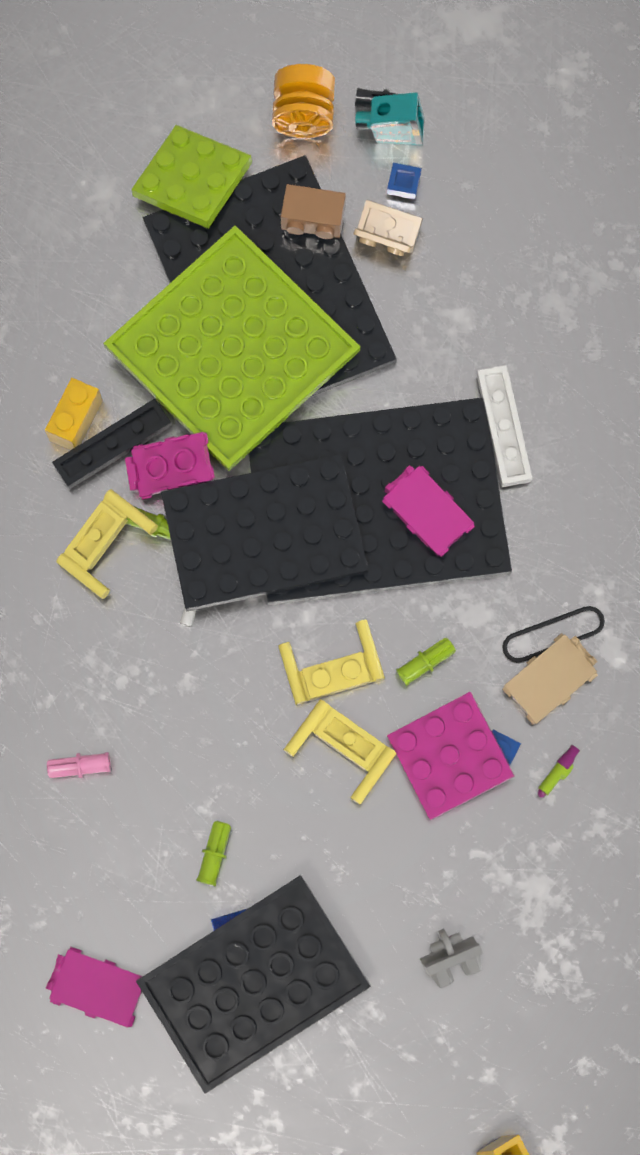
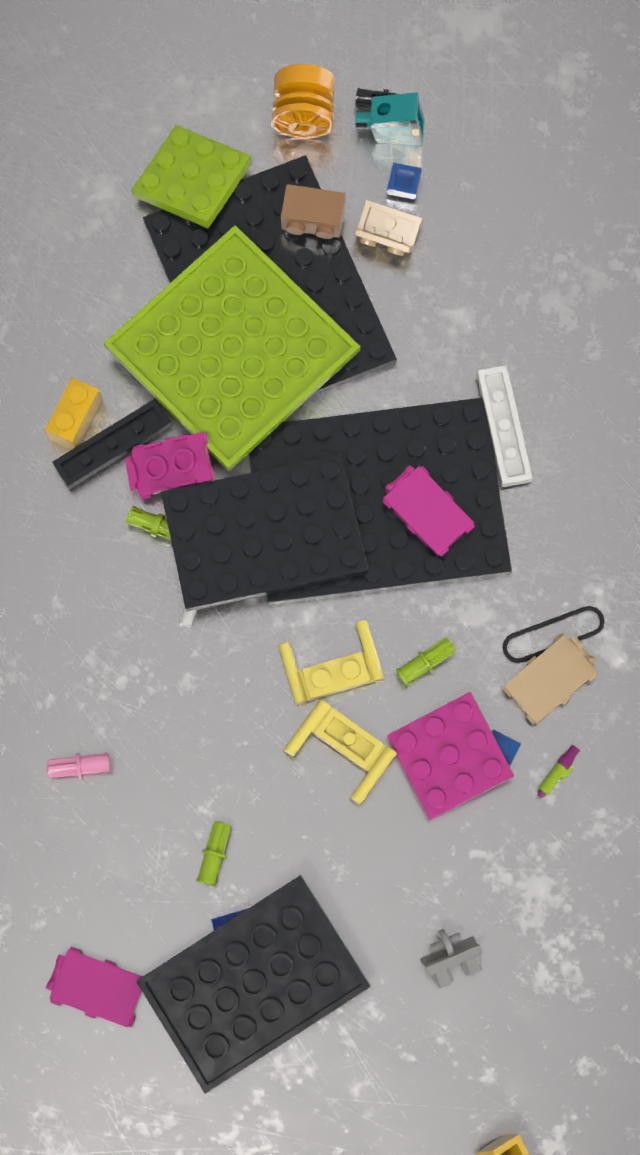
light yellow plate [56,489,158,599] -> none

